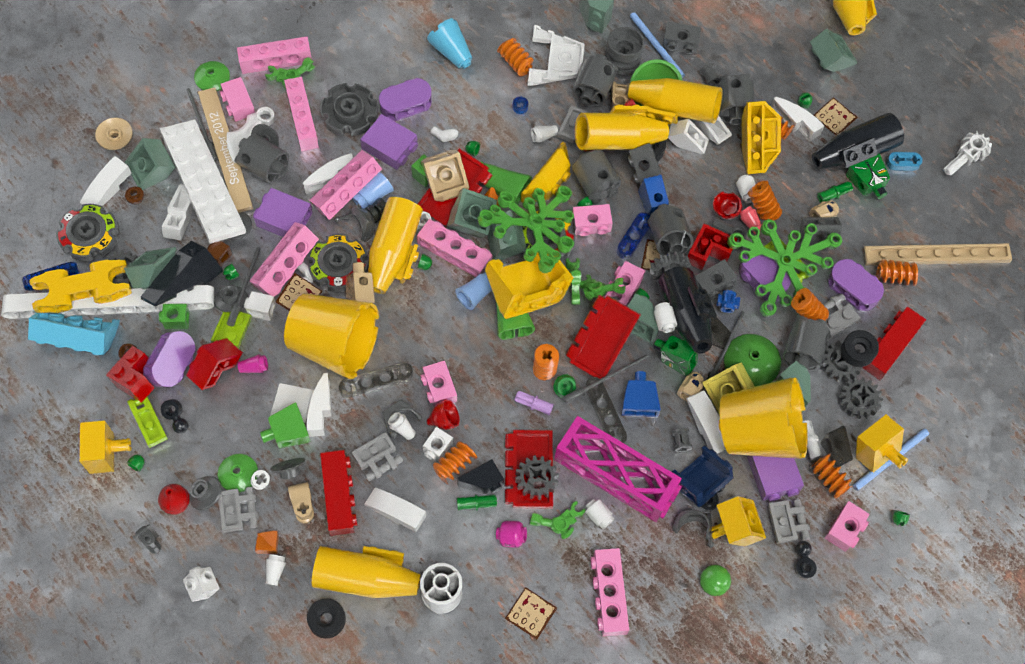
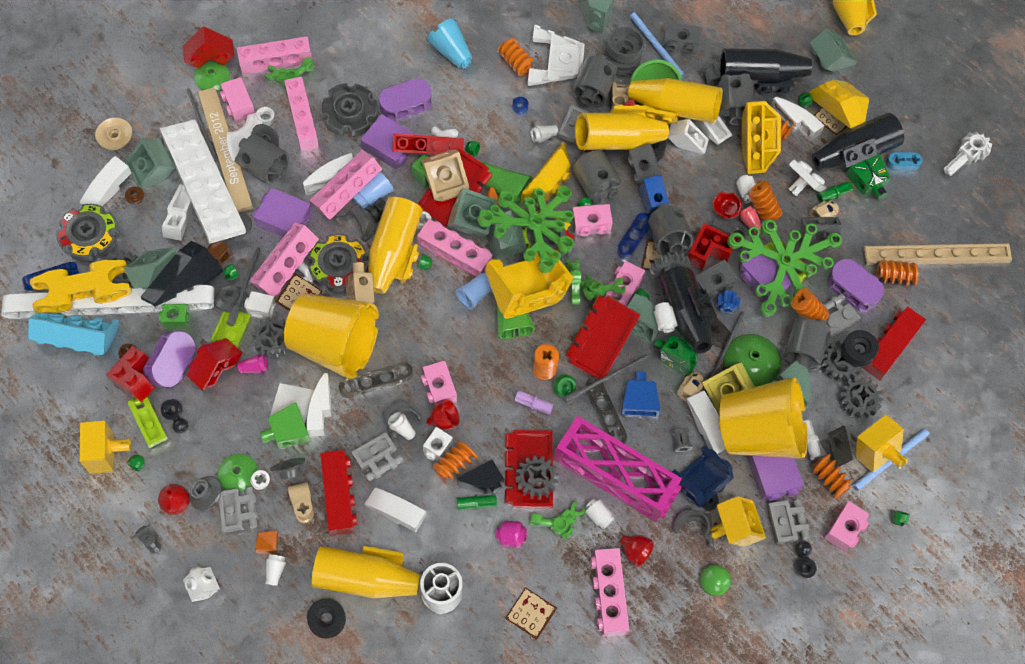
none -> red brick [183,26,234,68]
none -> dark grey gear [252,316,288,358]
none -> red slope [392,133,464,155]
none -> red helmet [620,535,654,567]
none -> black piece [720,48,812,94]
none -> white plate [788,159,827,196]
none -> yellow wedge [808,80,869,129]

